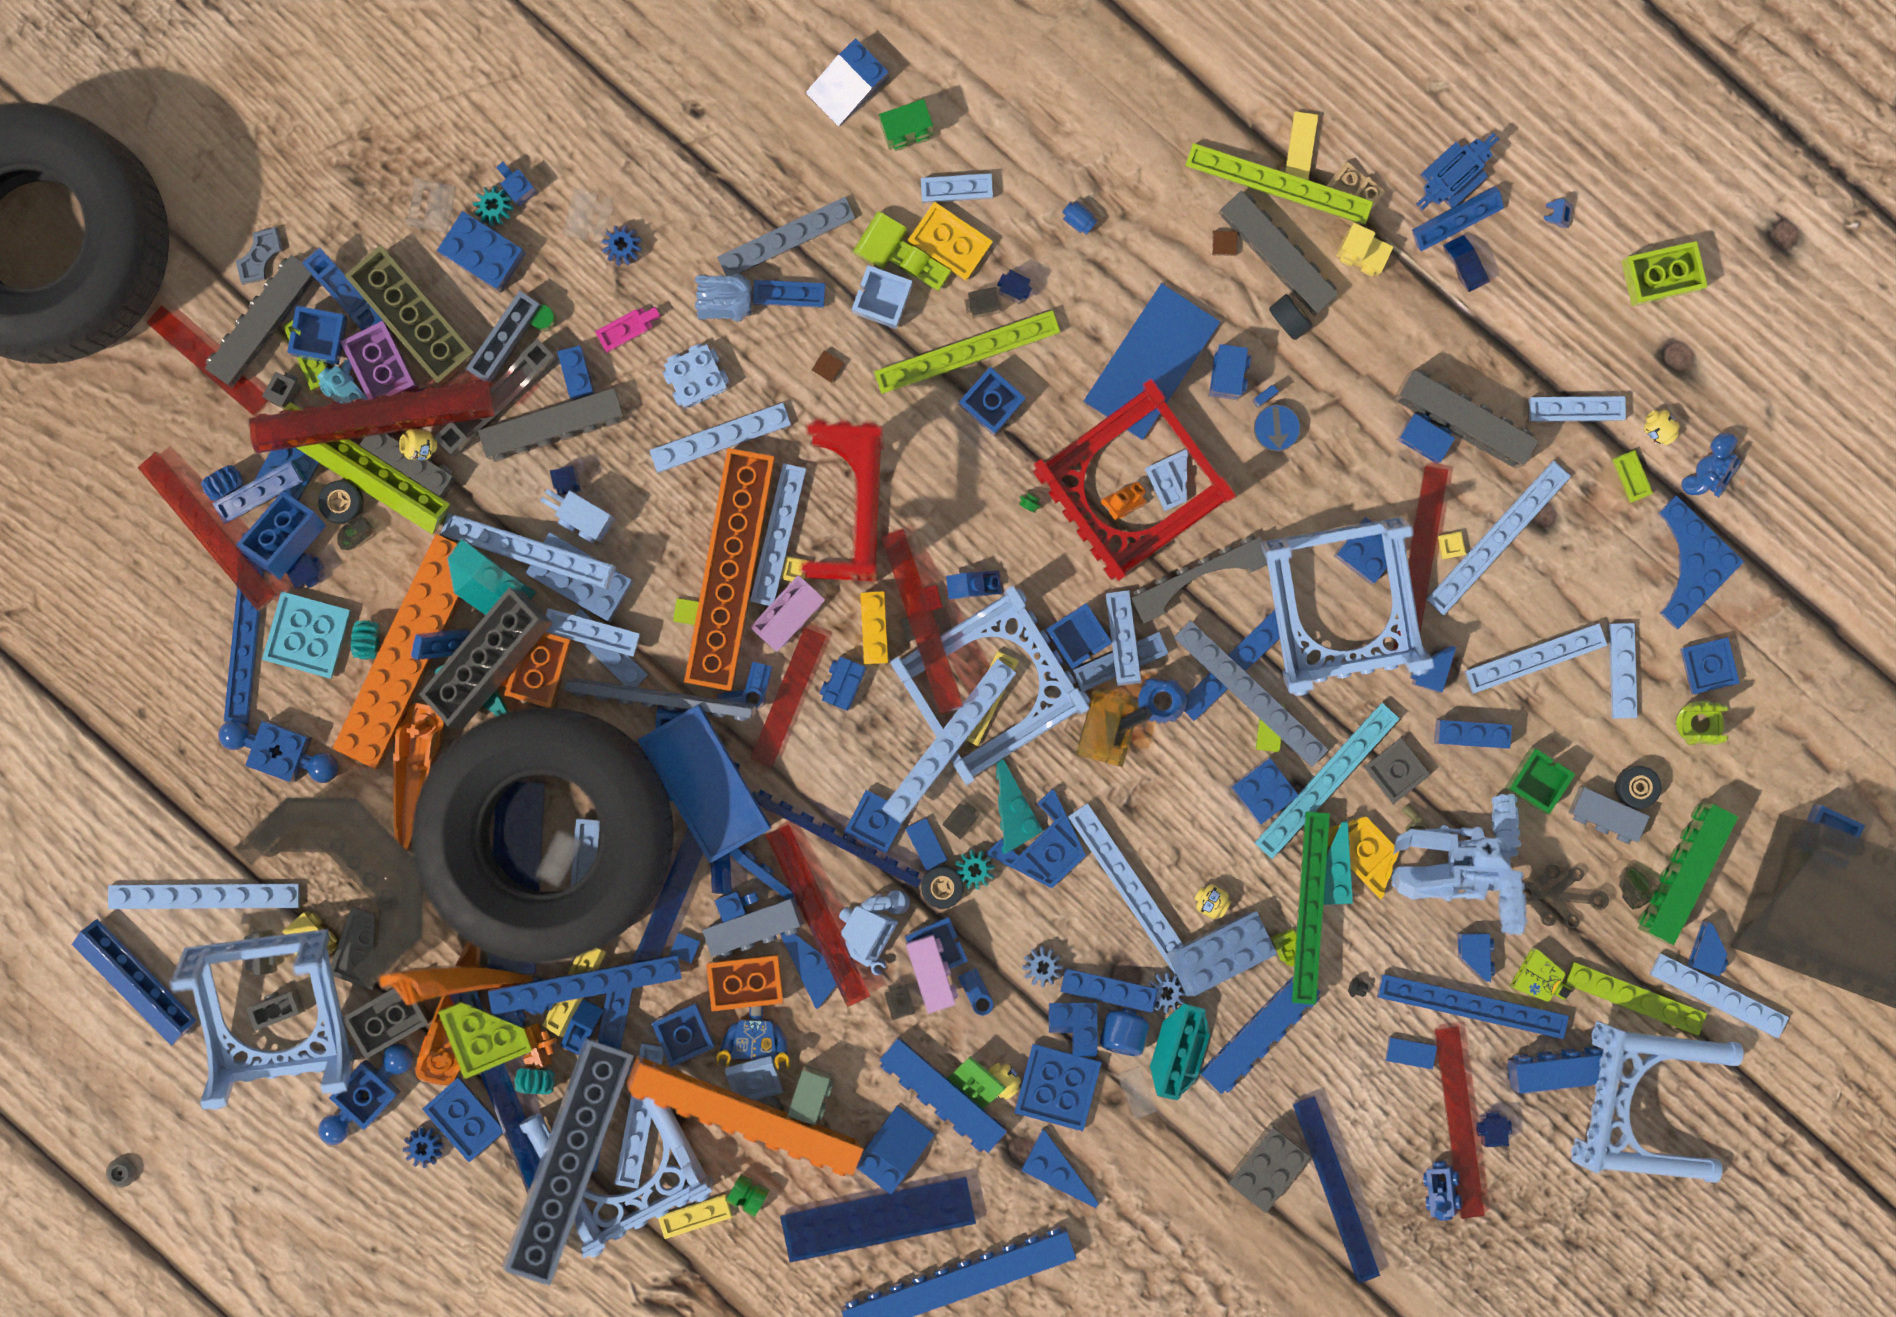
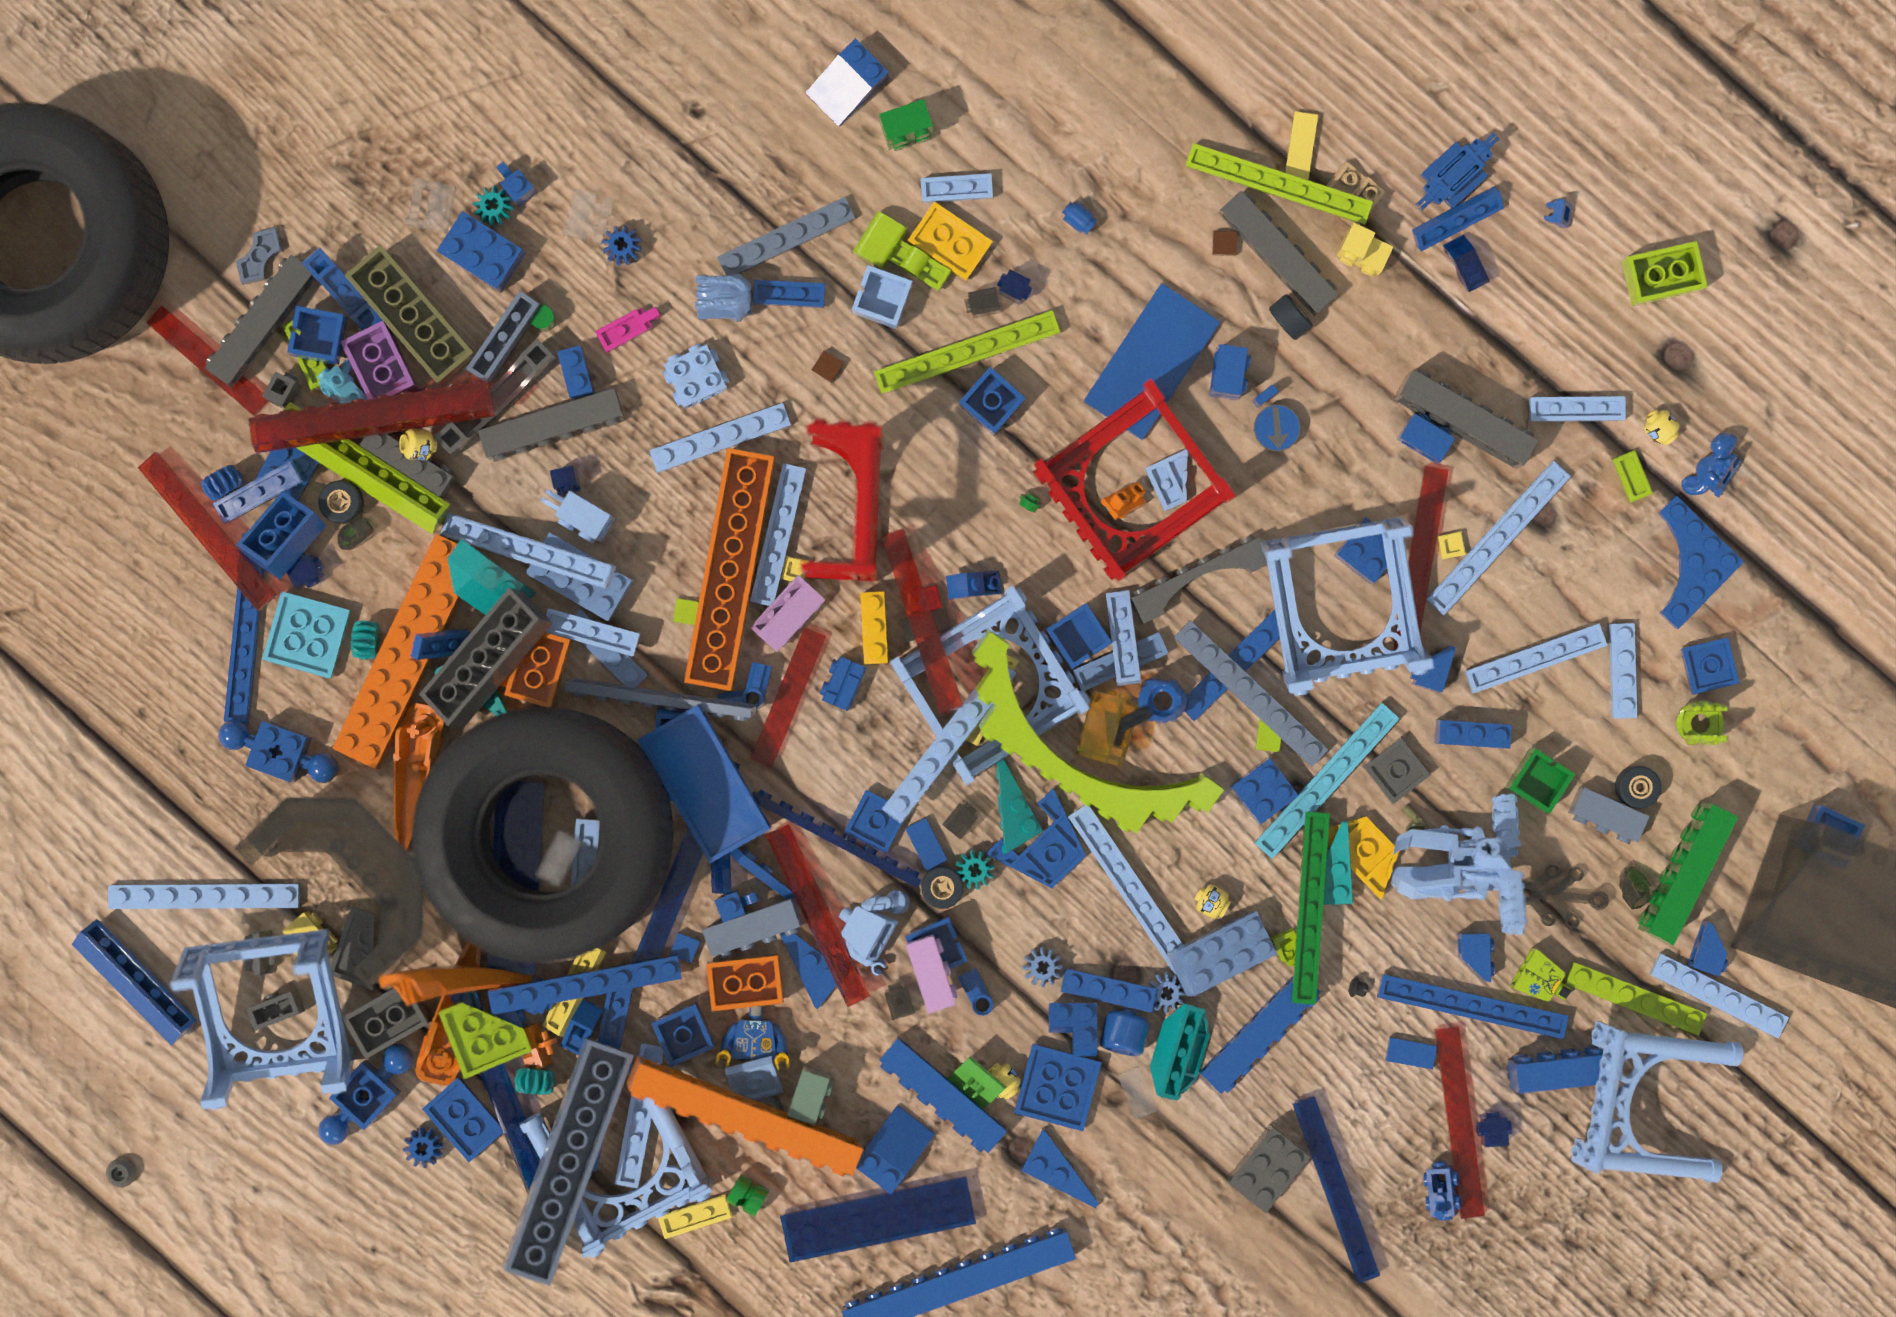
none -> lime arch [972,629,1224,834]

